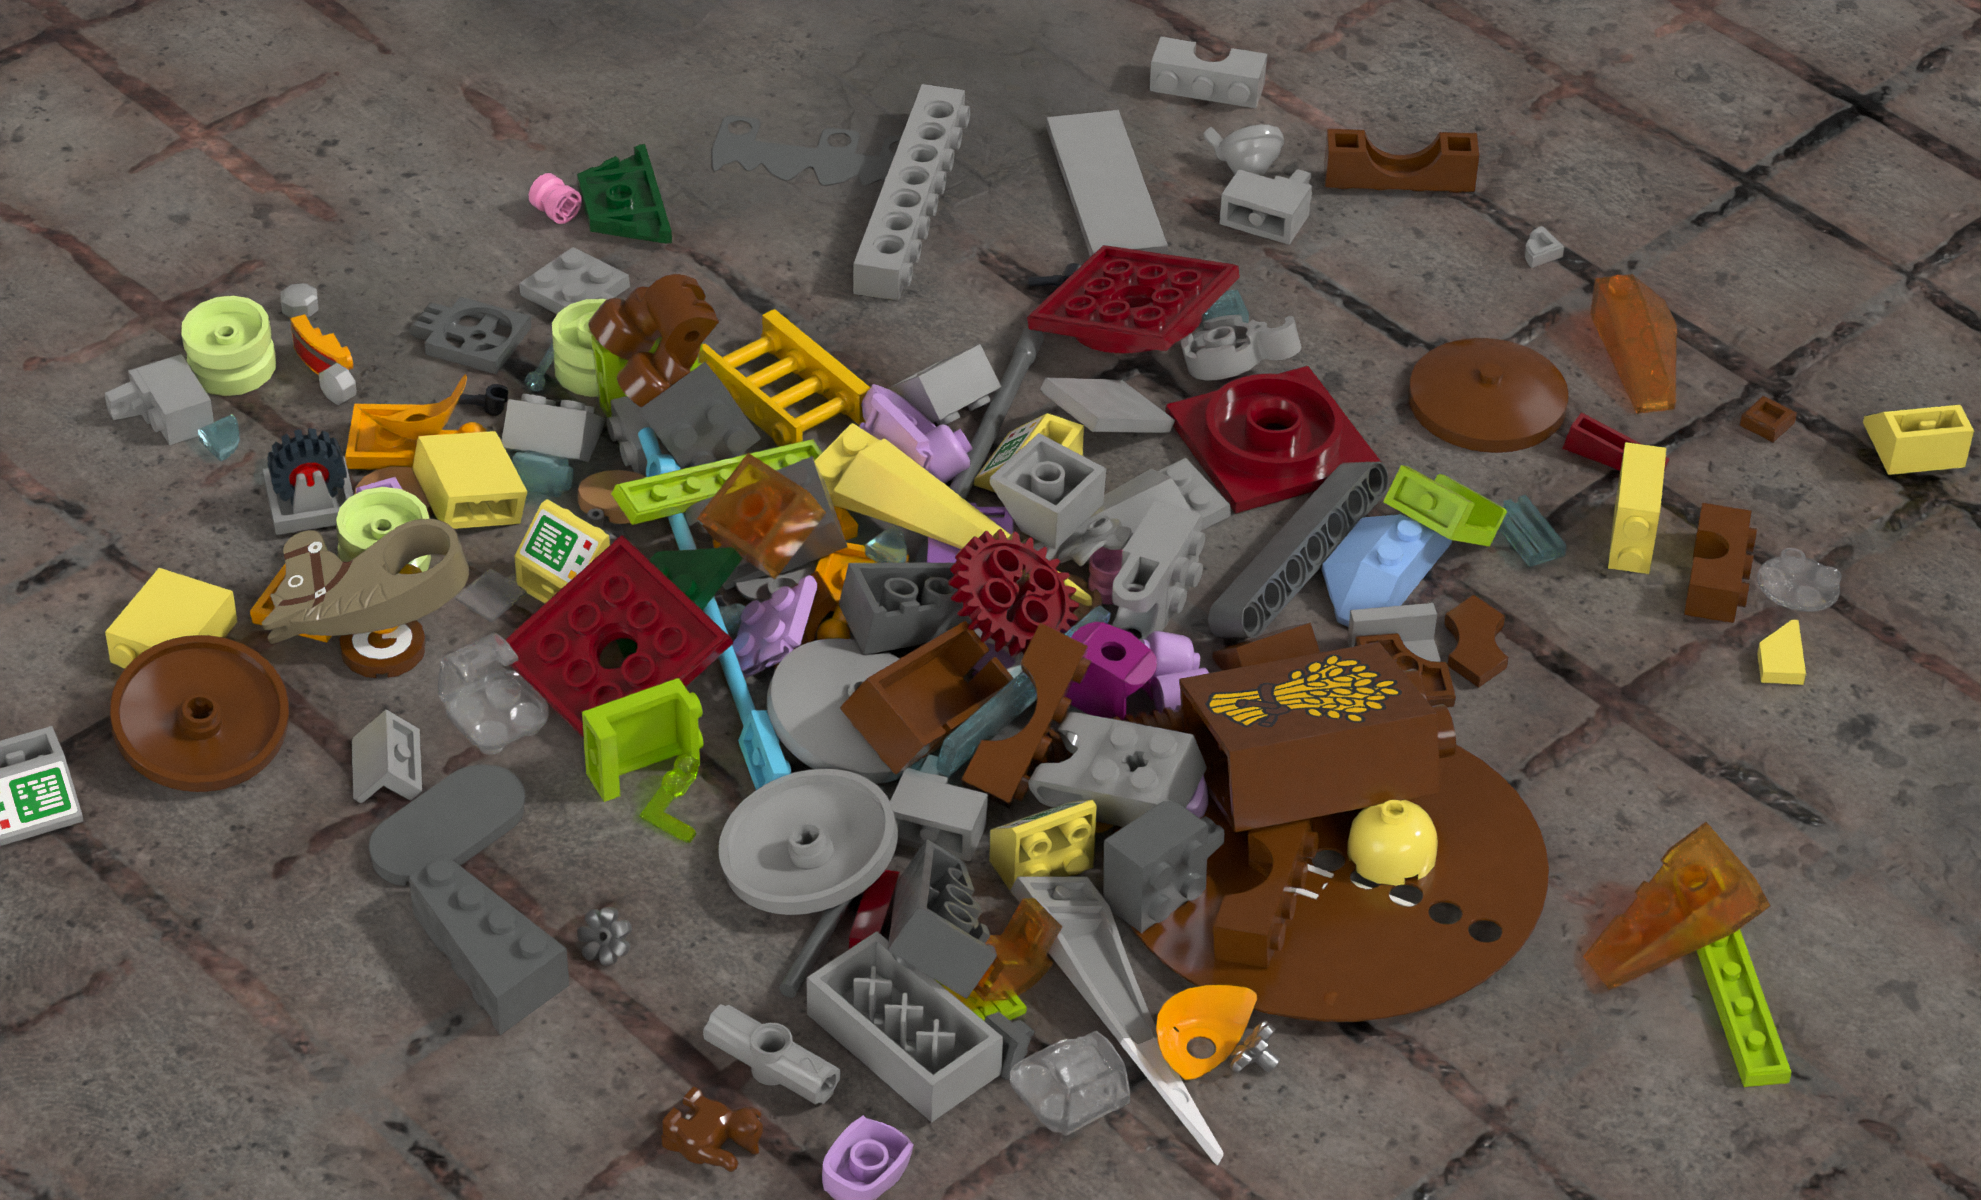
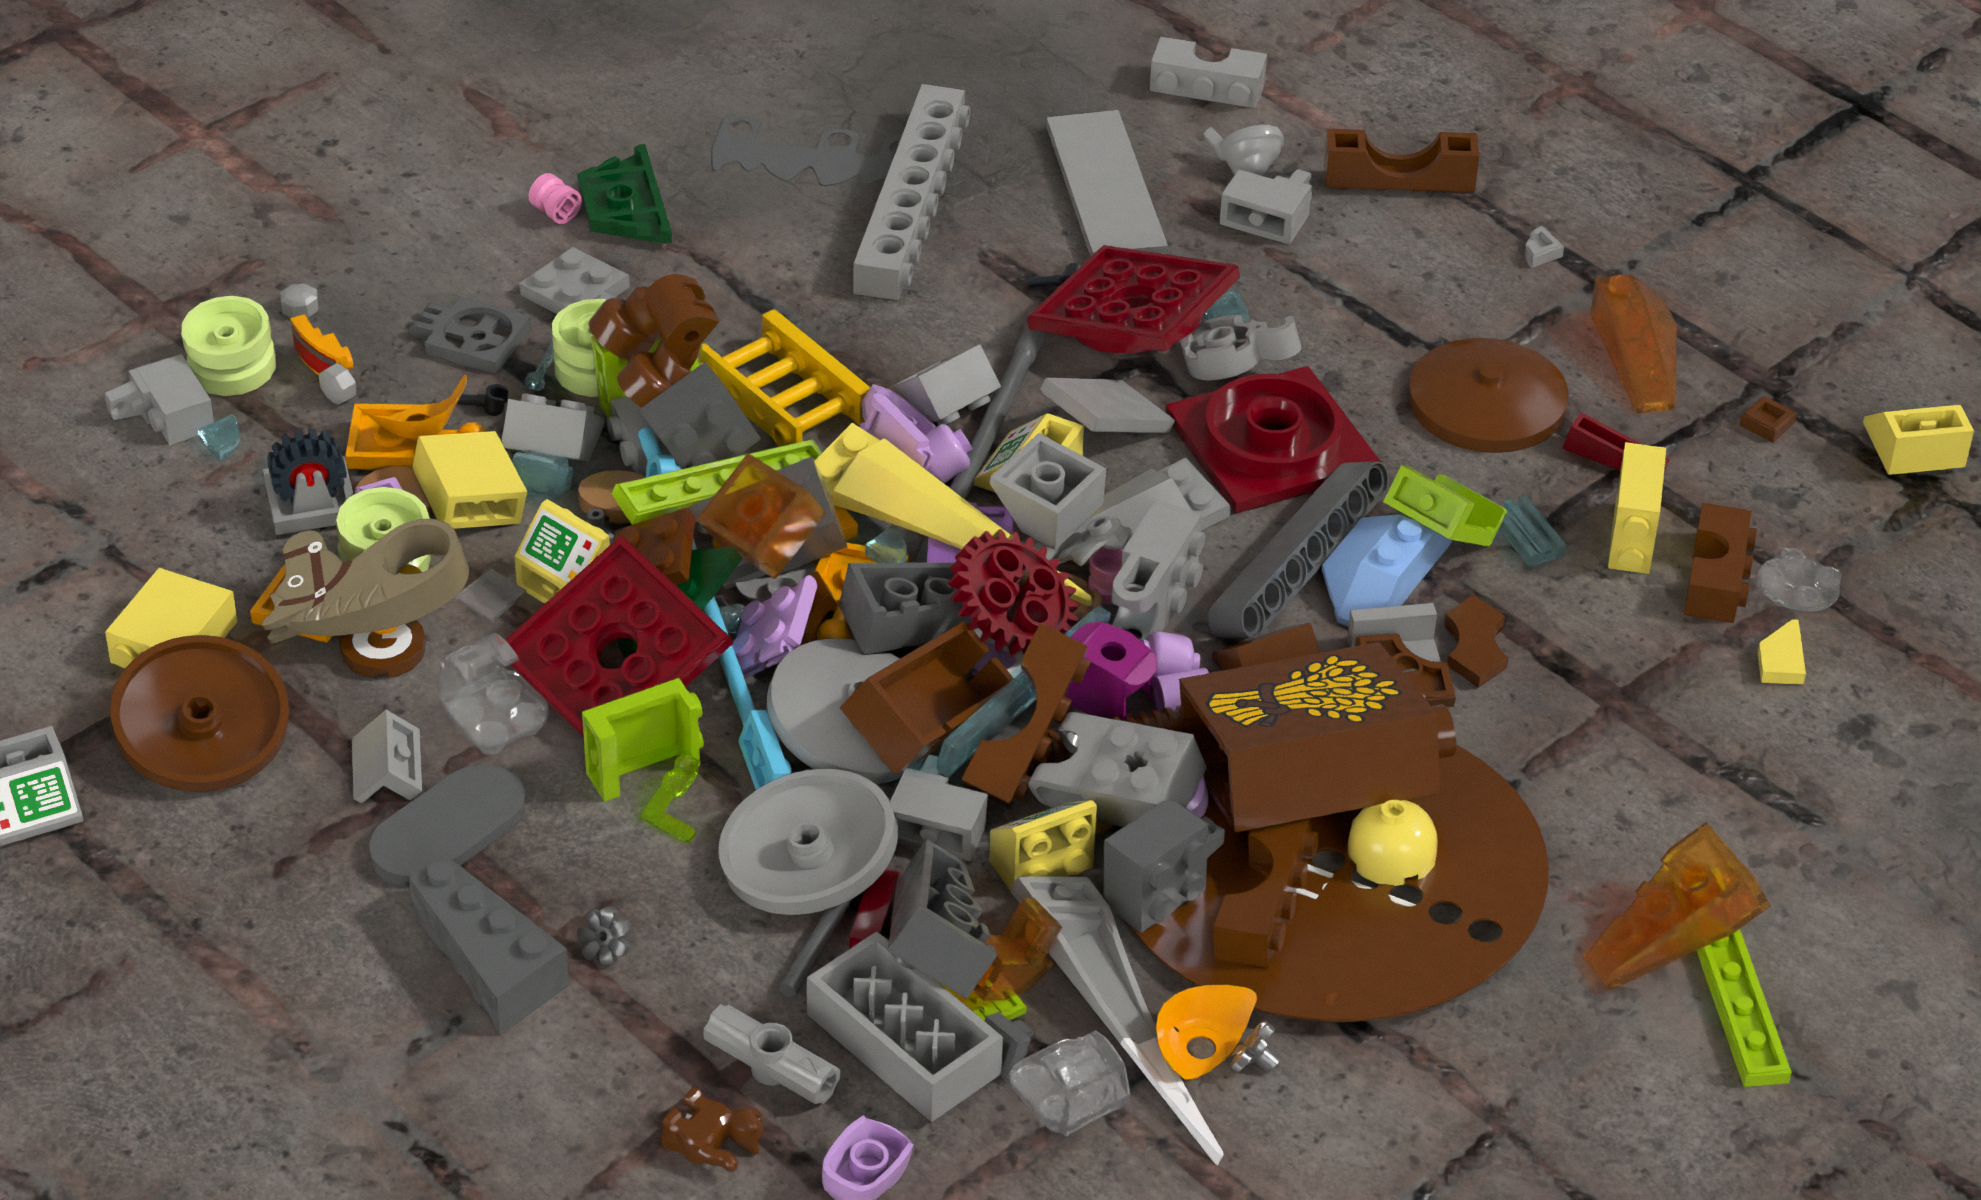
none -> reddish brown plate [613,507,696,585]

